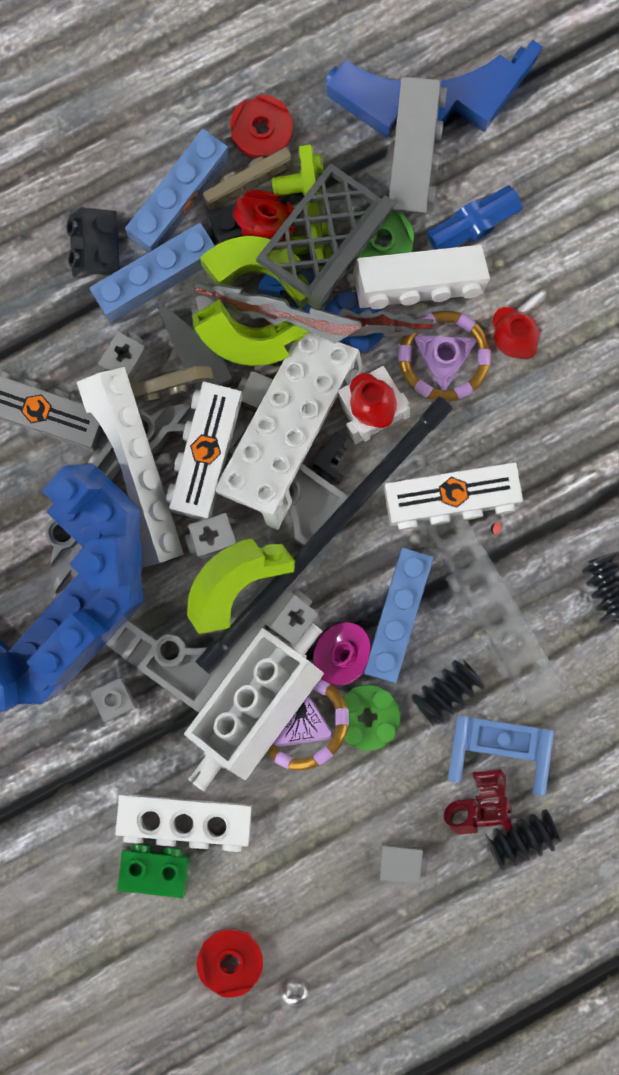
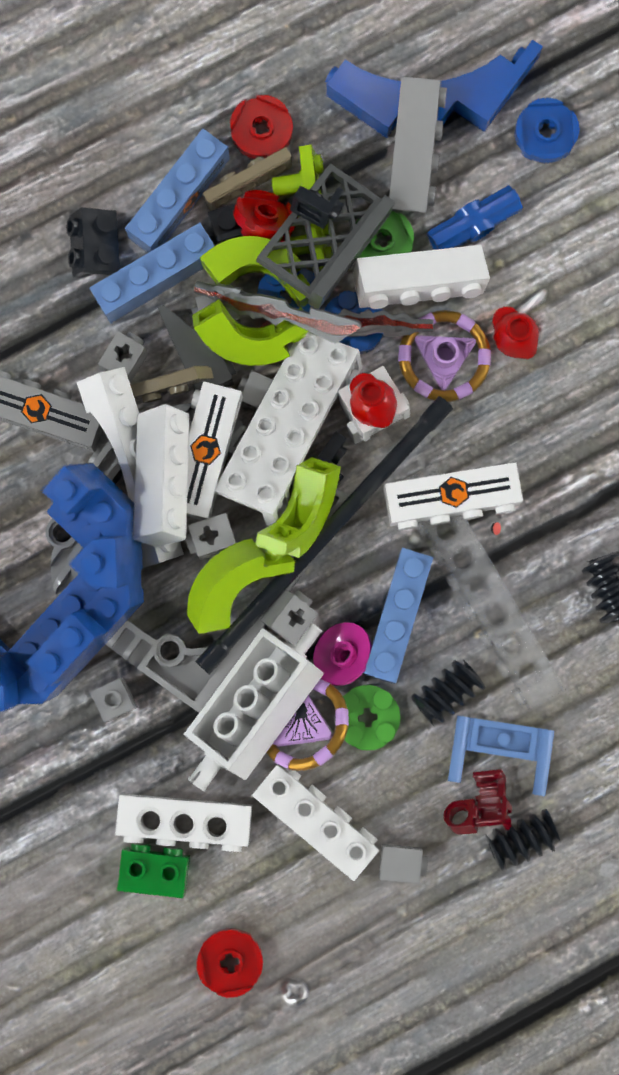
none -> white brick [133,404,189,547]
none -> white brick [252,764,379,881]
none -> lime arch [256,457,341,558]
none -> black bracket [290,185,344,229]
none -> blue plate [515,98,579,163]

